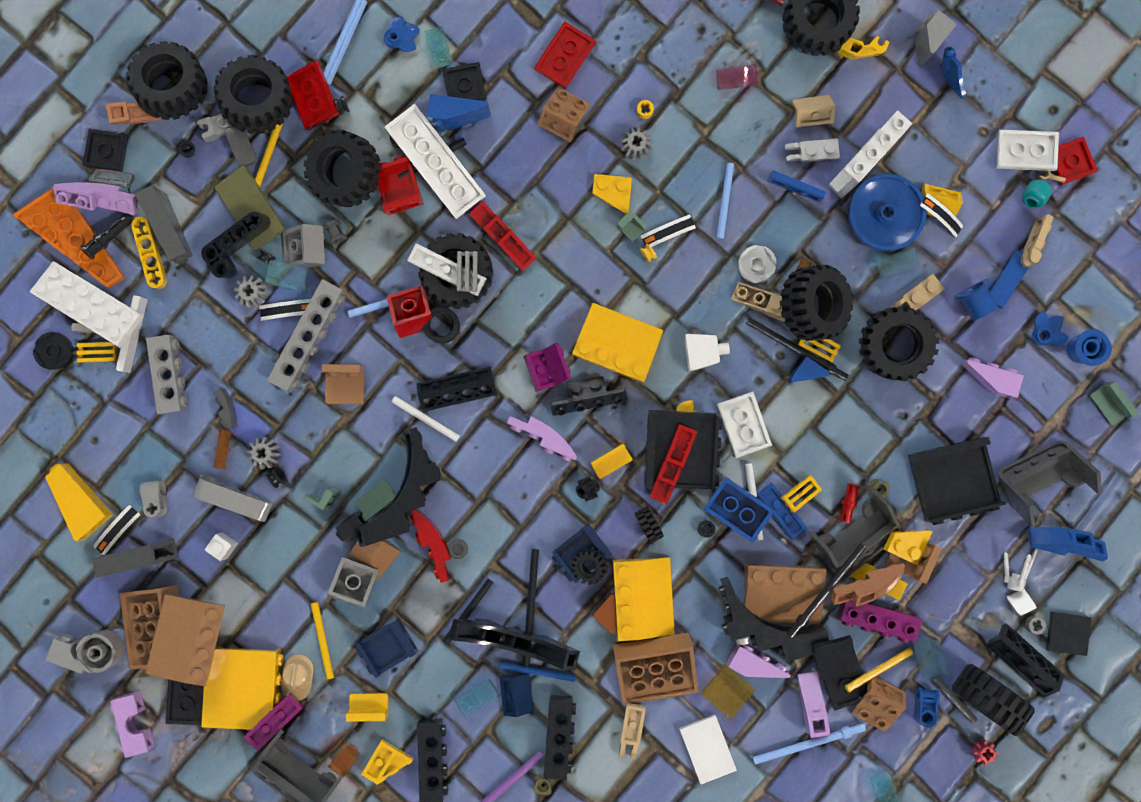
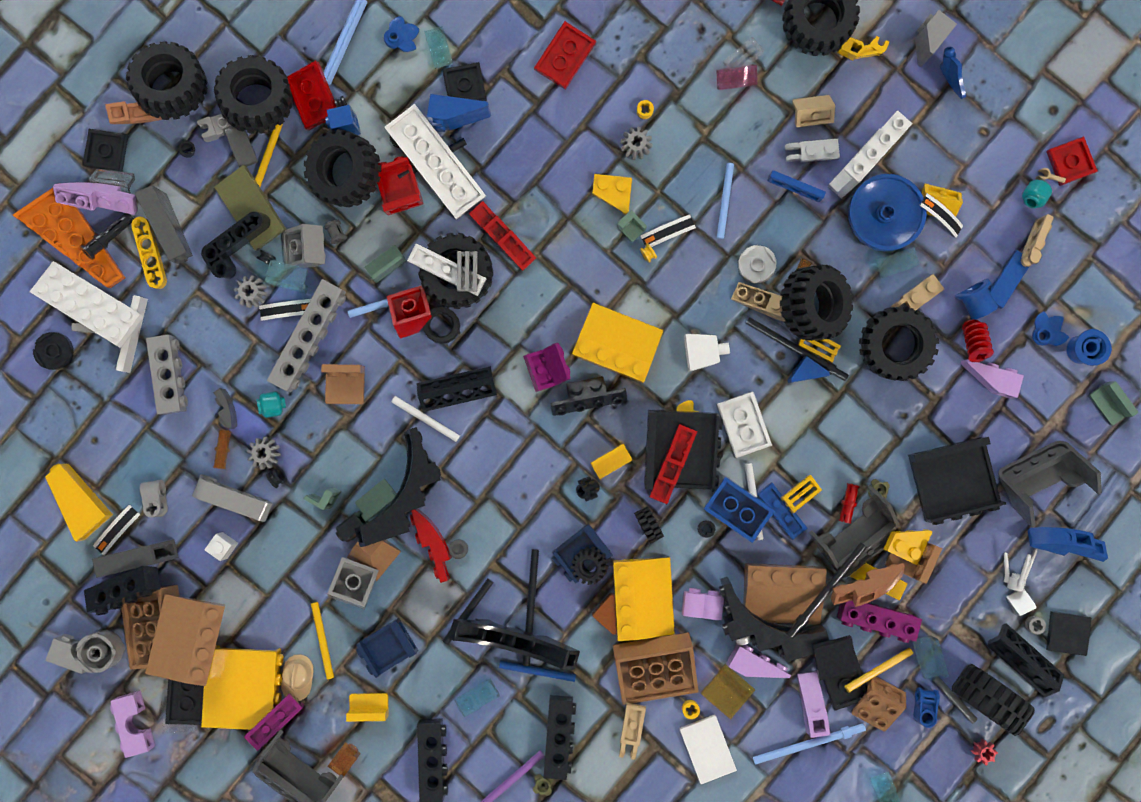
yellow tile [77,342,118,363] -> none
yellow wing [361,739,414,785] -> none
dark blue panel [500,673,533,717] -> none
lavender slope [507,416,577,462] -> none
medium nougat bracket [537,87,591,142] -> none
white tile [996,130,1059,171] -> none
none -> black brick [84,566,160,615]
none -> teal head [256,391,286,418]
none -> blue brick [325,105,361,135]
none -> sand green panel [364,245,407,283]
none -> lavender brick [682,588,724,620]
none -> yellow bush [682,700,700,719]
none -> red piece [962,320,994,363]

